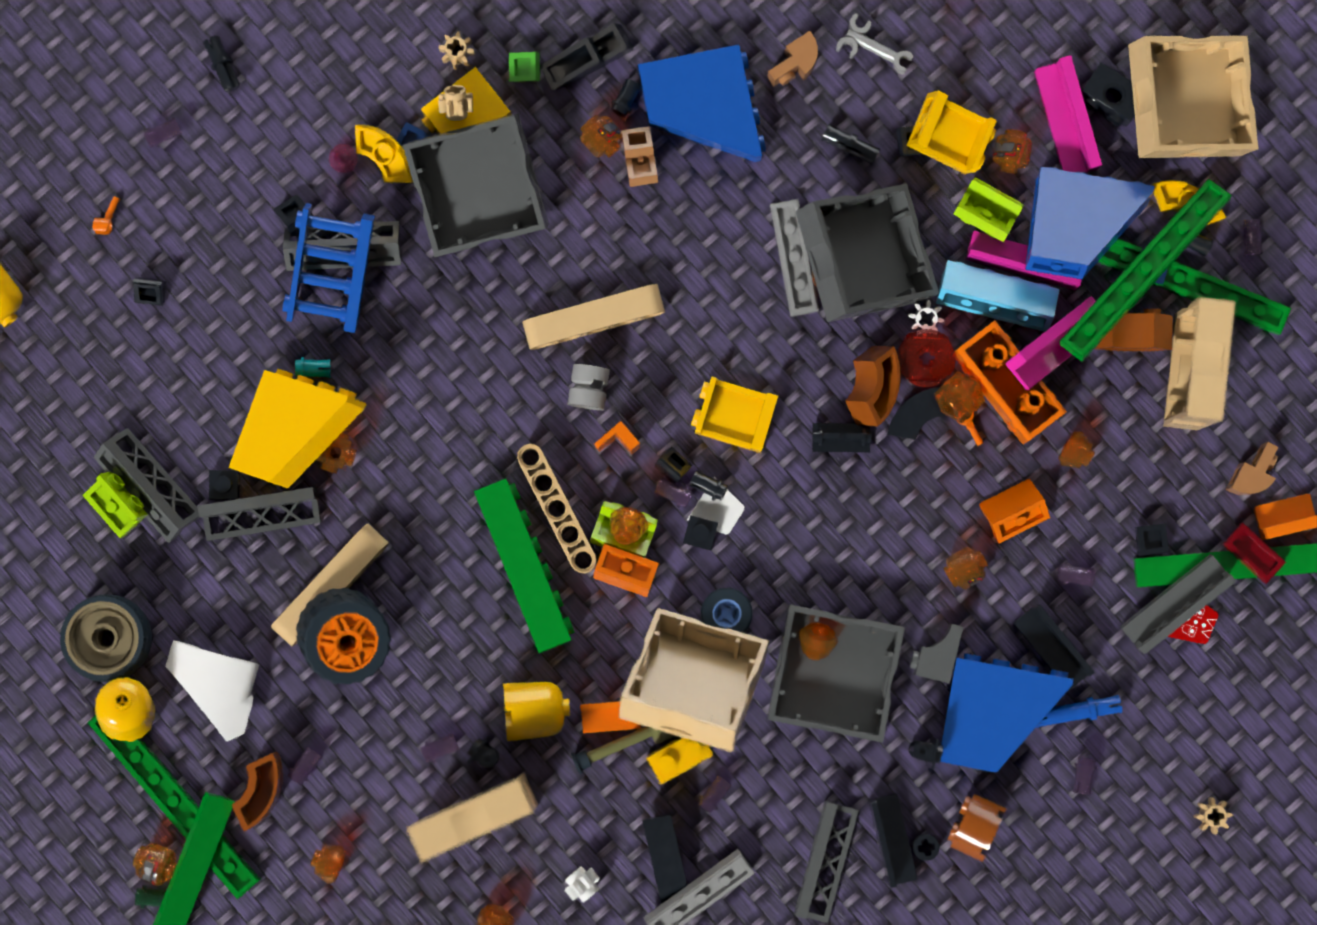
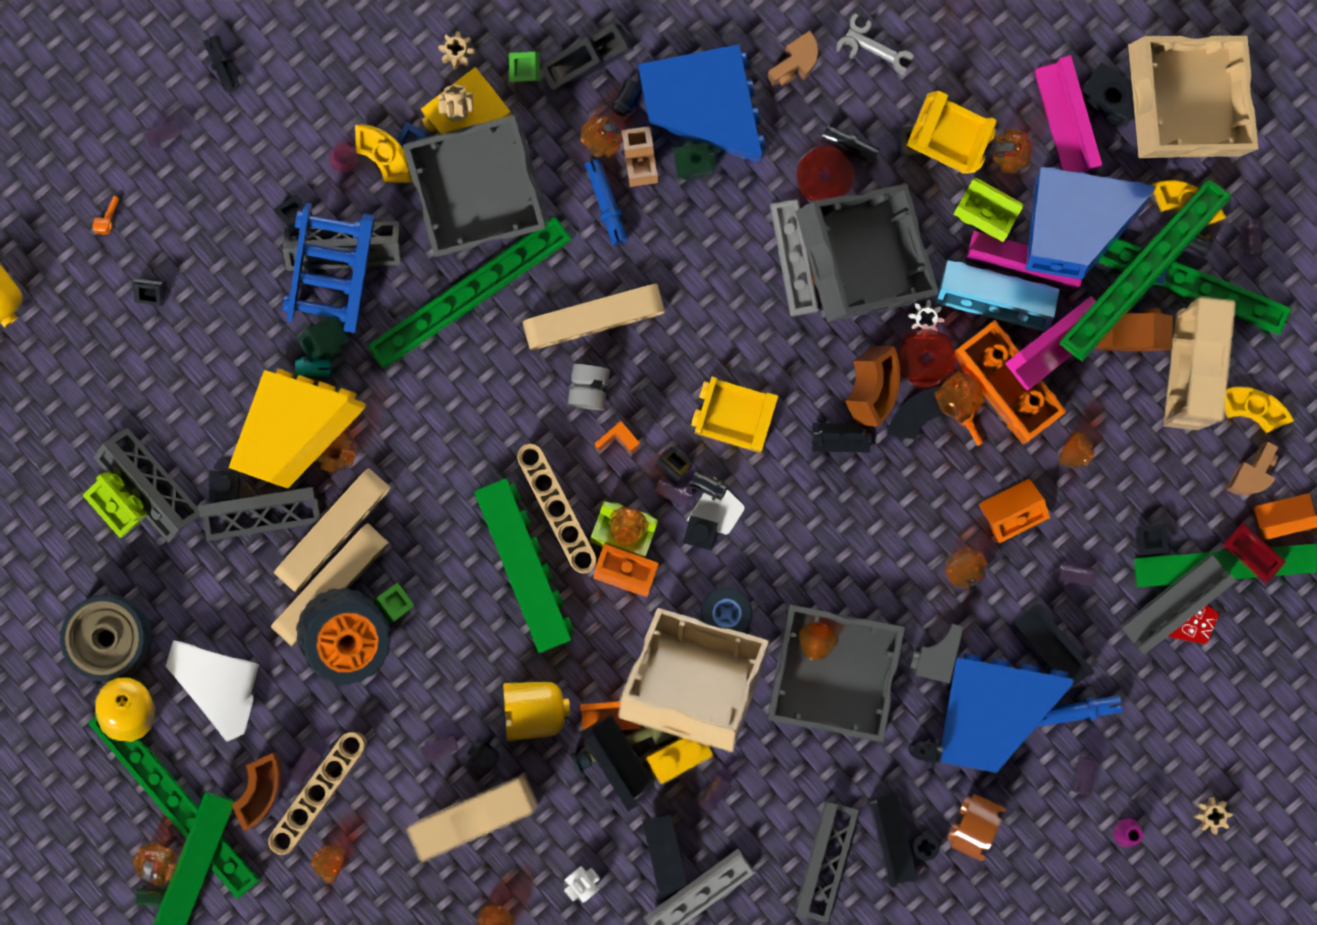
none -> tan beam [269,732,367,855]
none -> tan beam [274,468,391,593]
none -> clear green brick [297,316,349,363]
none -> green tile [367,216,572,370]
none -> bright green plate [373,582,414,624]
none -> black panel [581,715,655,811]
none -> blue pin [585,159,629,245]
none -> clear green brick [673,143,717,181]
none -> clear red plate [796,147,854,202]
none -> magenta cone [1113,818,1143,848]
none -> yellow tile [1224,387,1294,433]

